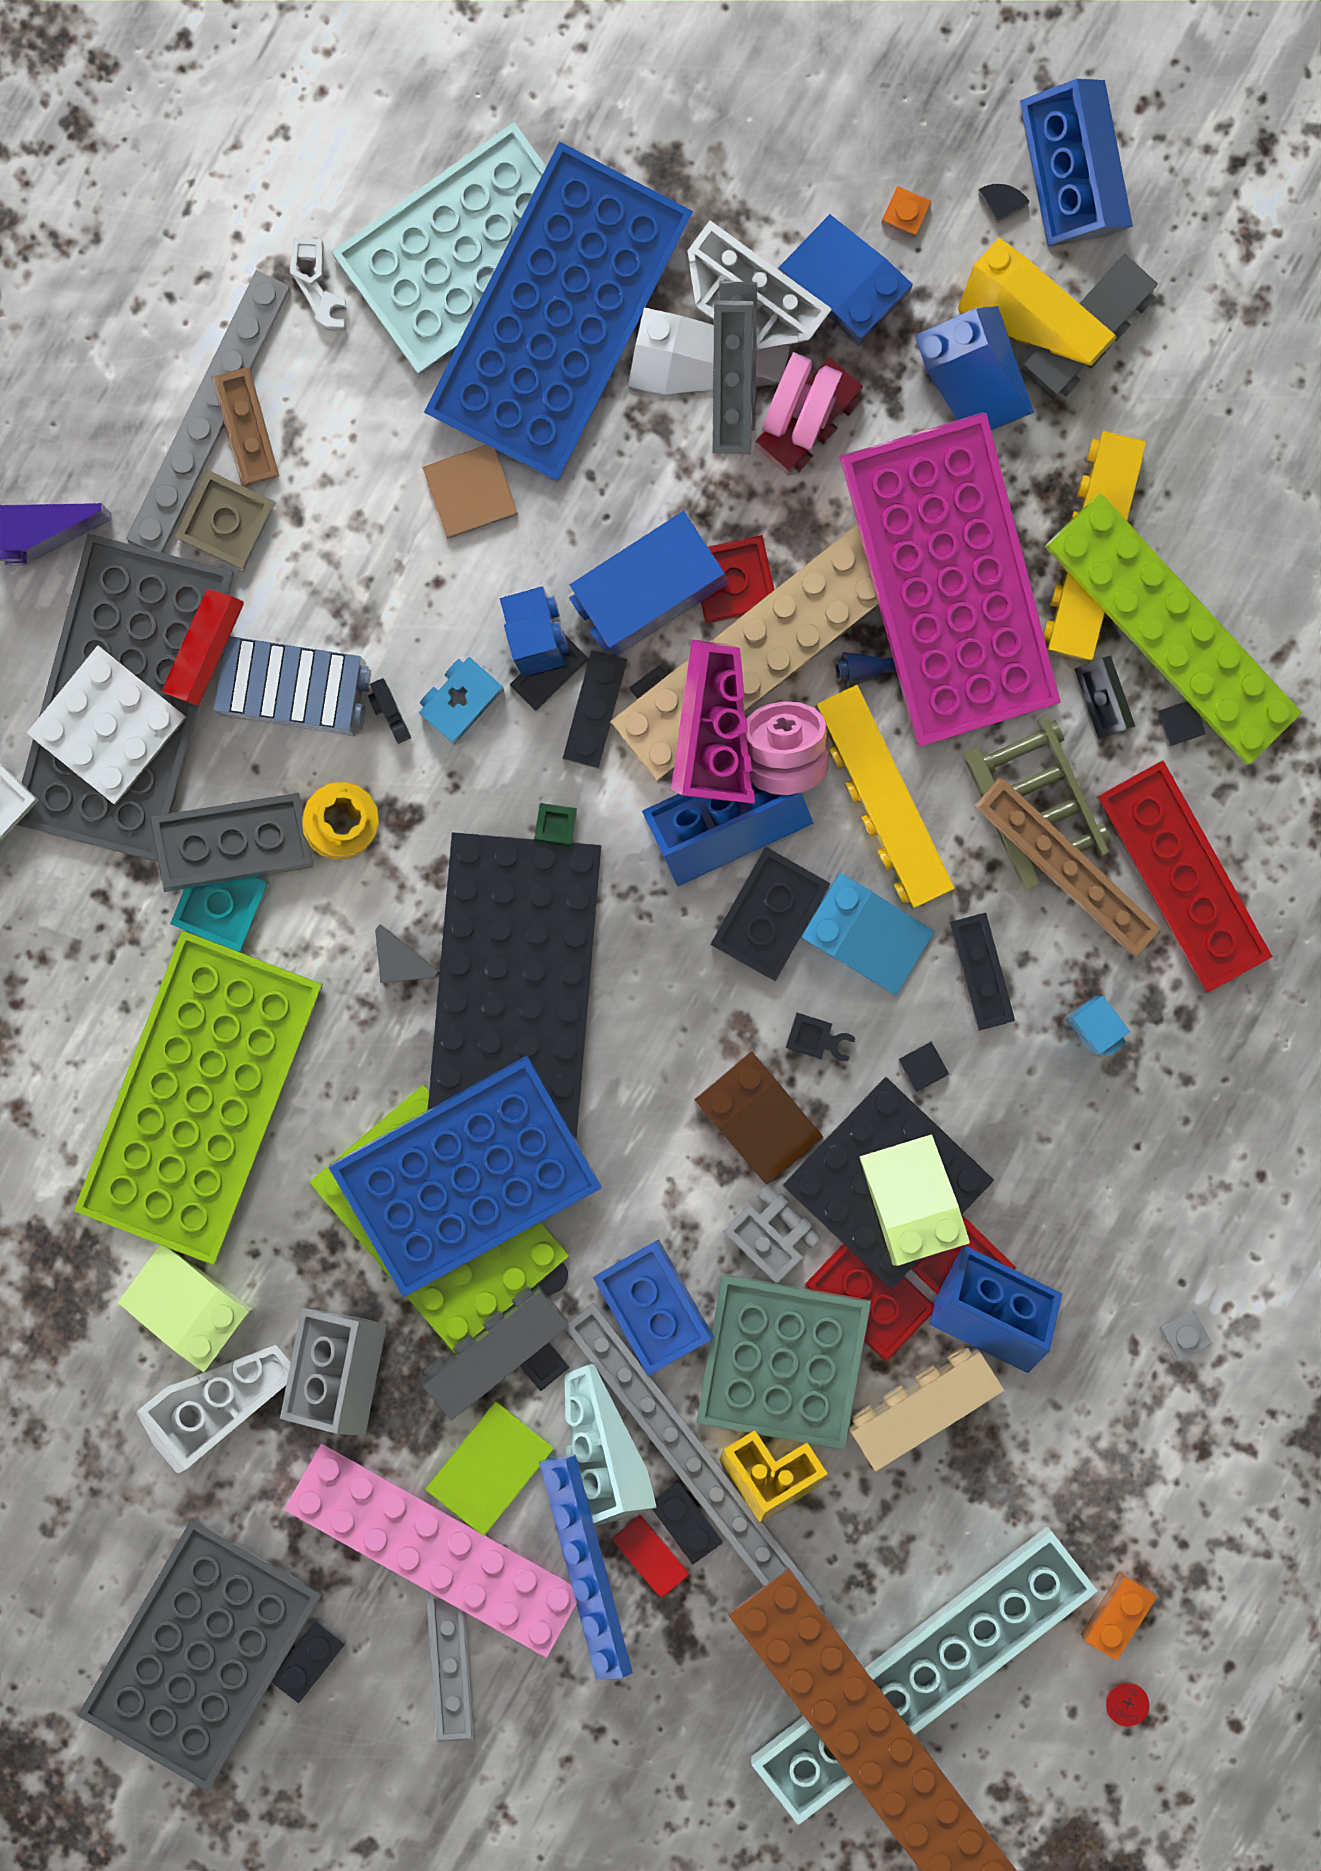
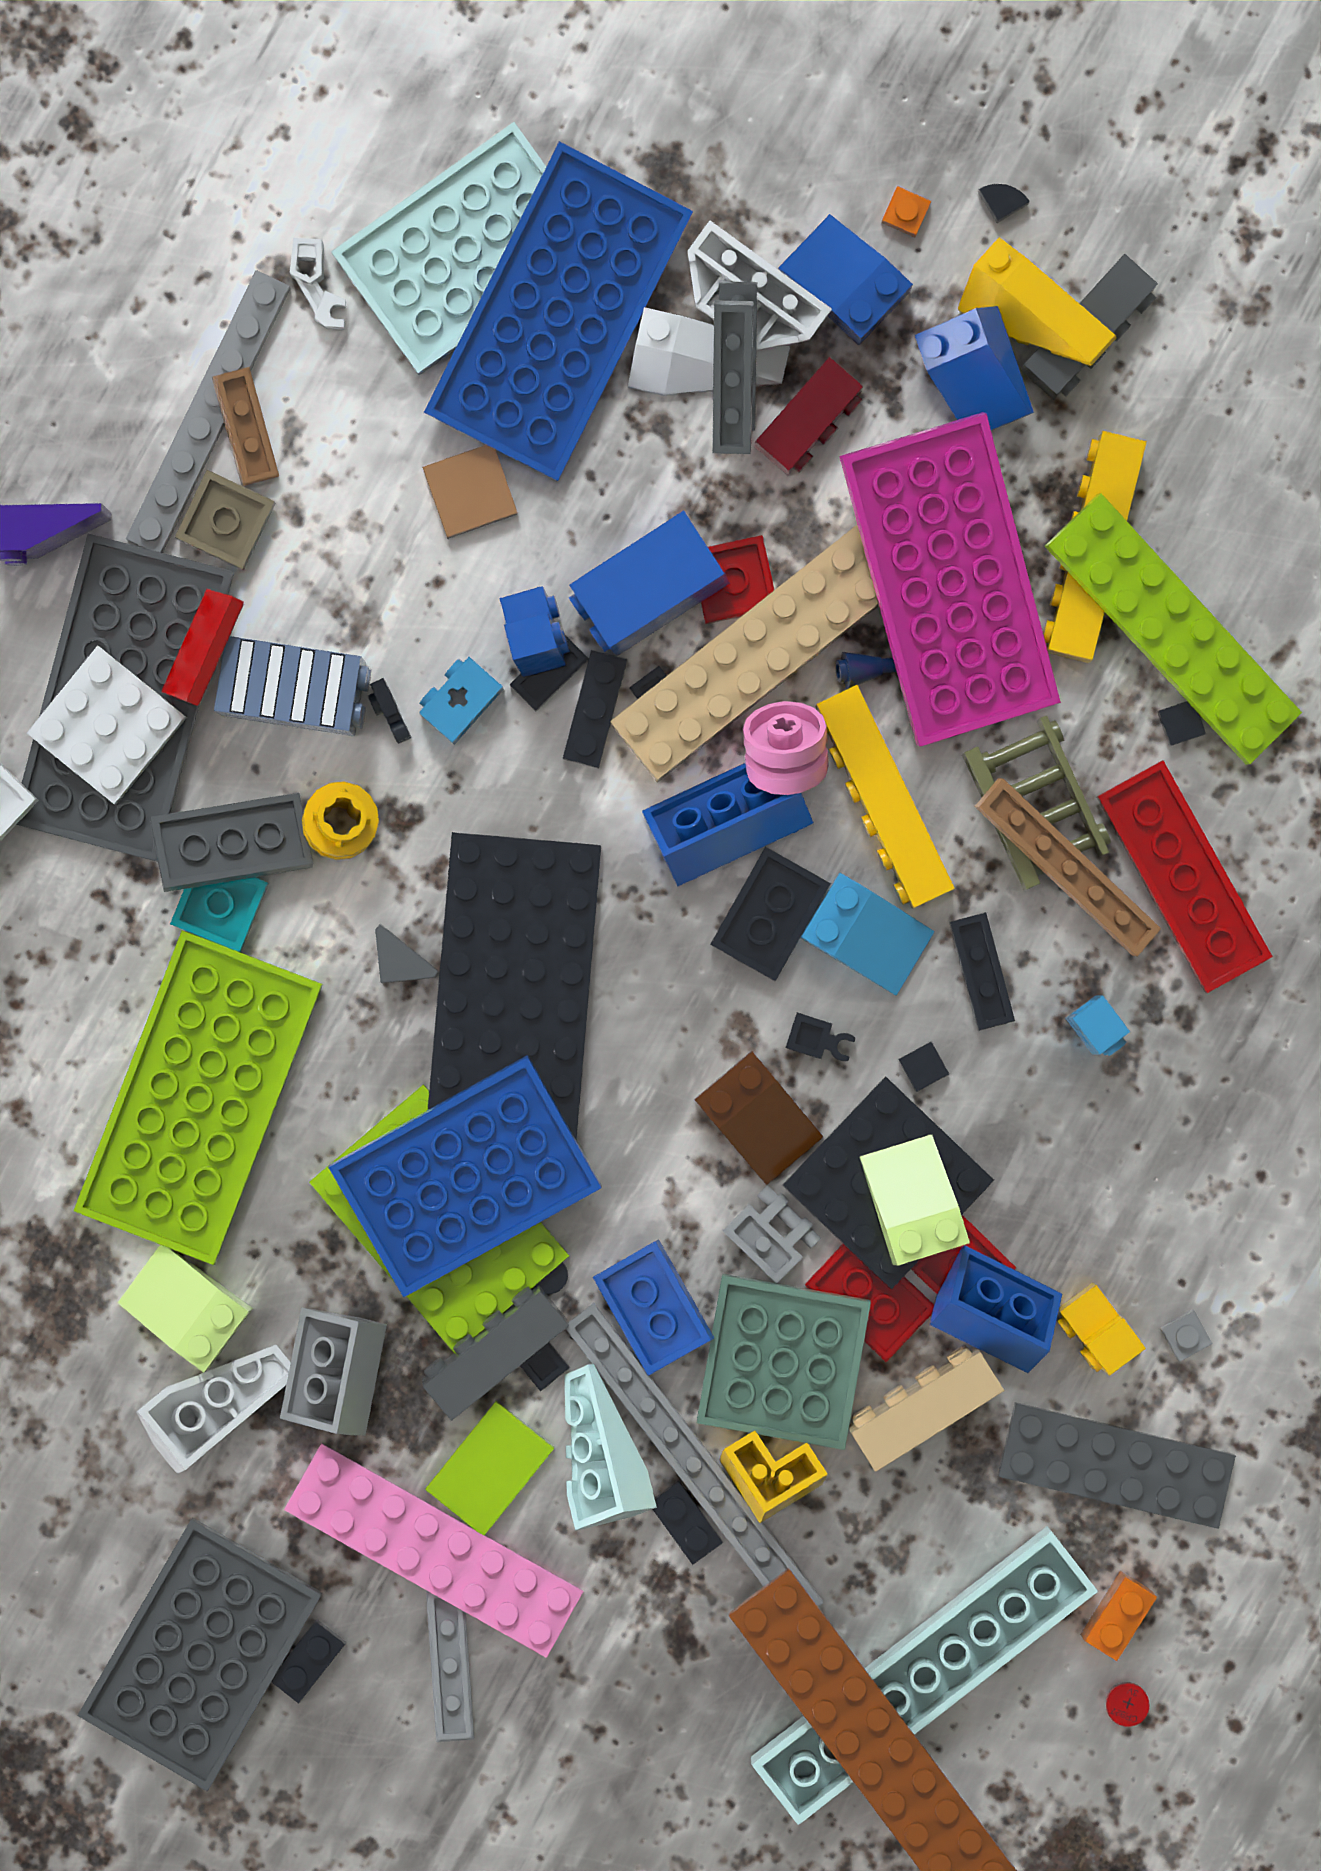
dark green plate [534,803,577,847] -> none
blue plate [539,1455,633,1680] -> none
red slope [612,1514,690,1598] -> none
dark pink wedge [671,640,755,804] -> none
bright pink wheel [762,352,843,450] -> none
blue slope [1020,78,1133,246] -> none
black plate [1074,655,1135,739] -> none
none -> dark grey plate [998,1402,1236,1529]
none -> yellow brick [1057,1282,1146,1376]

